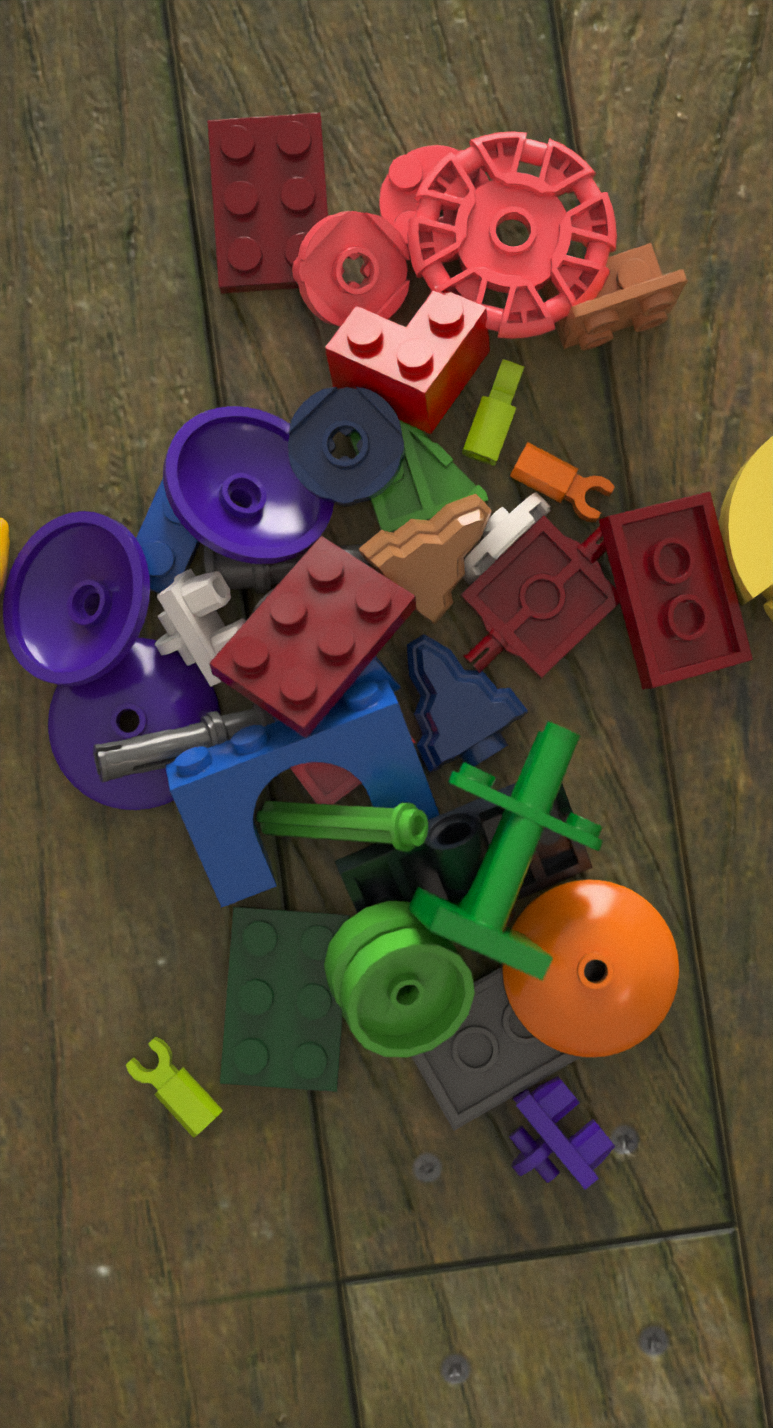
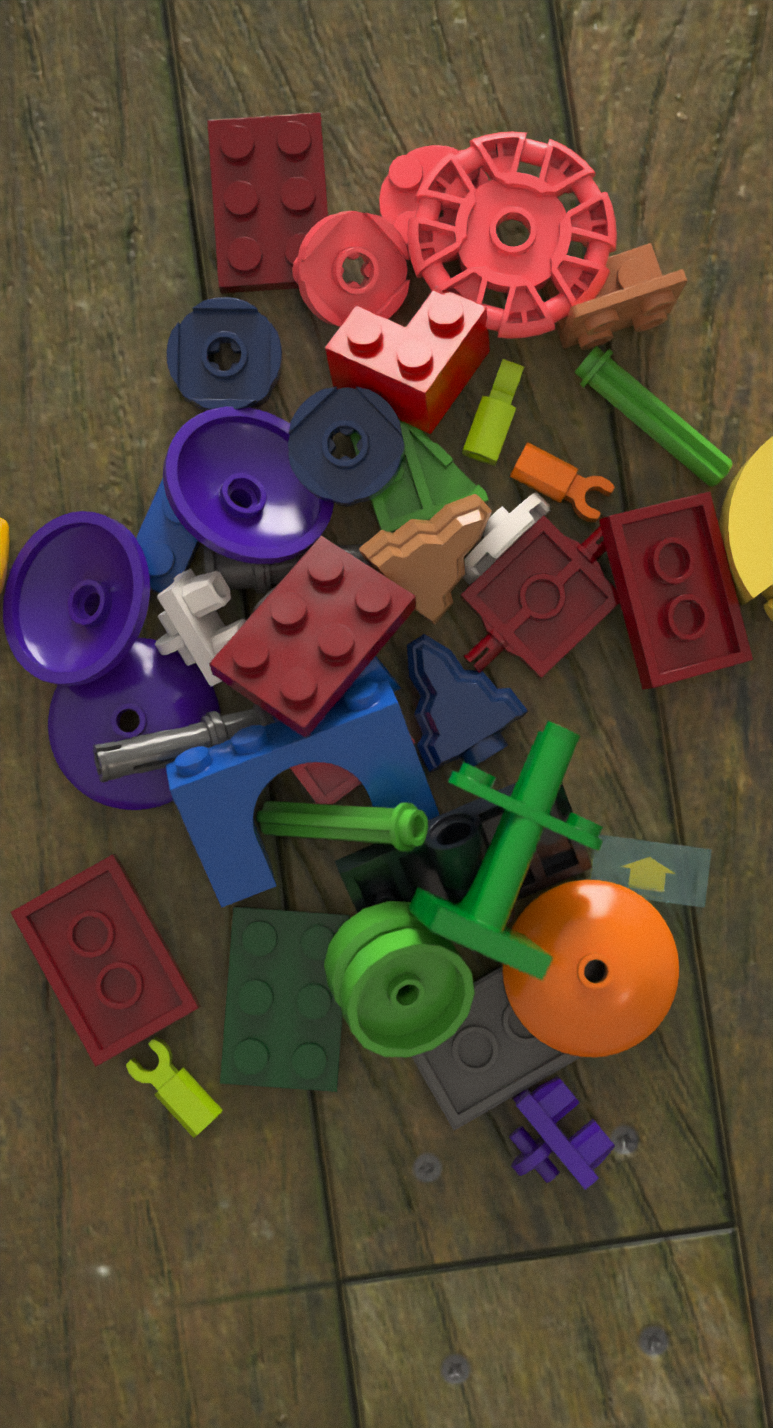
none -> dark red plate [10,854,201,1067]
none -> dark blue plate [166,297,283,412]
none -> bright green axle [574,346,733,487]
none -> clear light blue tile [588,835,712,907]

